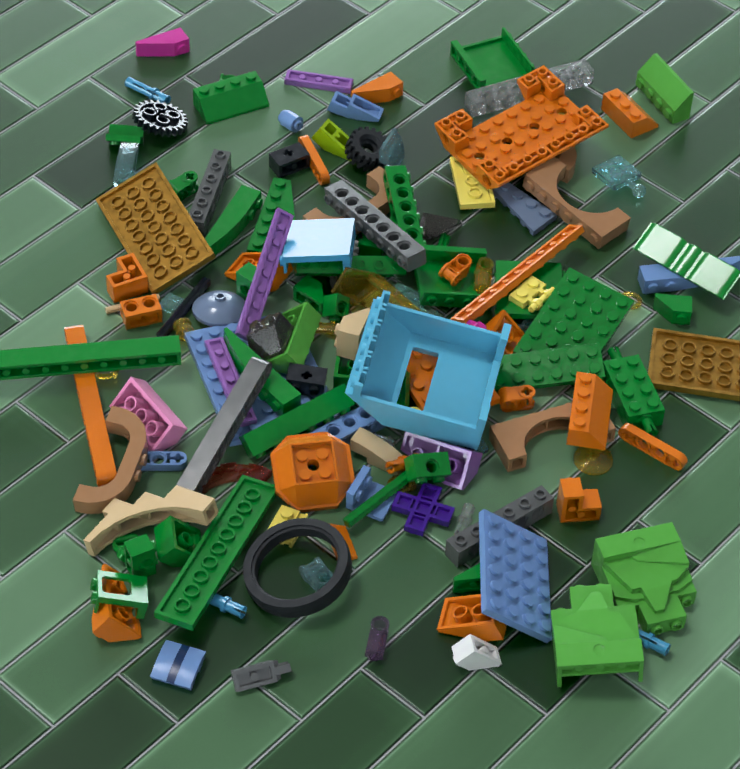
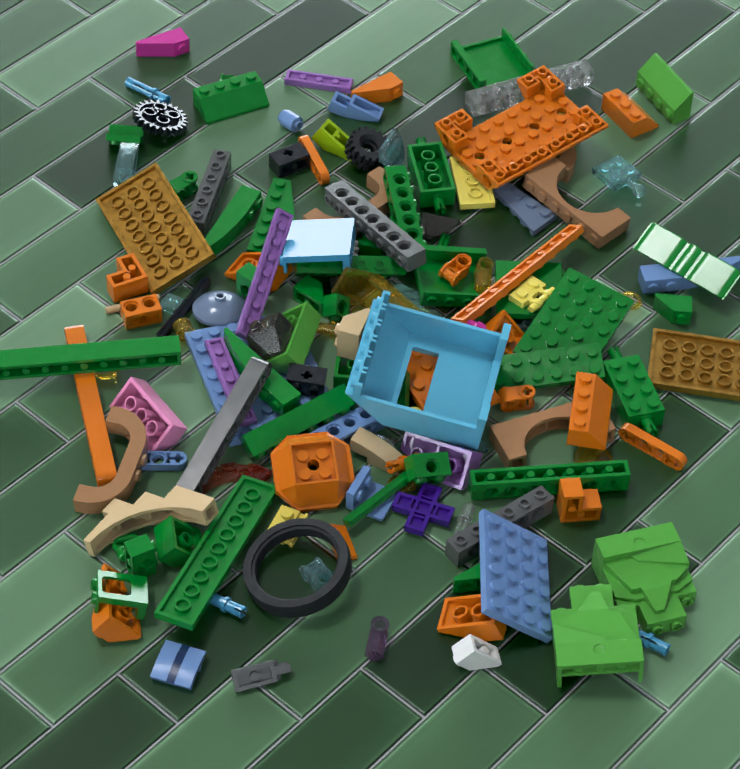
none -> green brick [407,136,456,216]
none -> green brick [468,460,631,501]

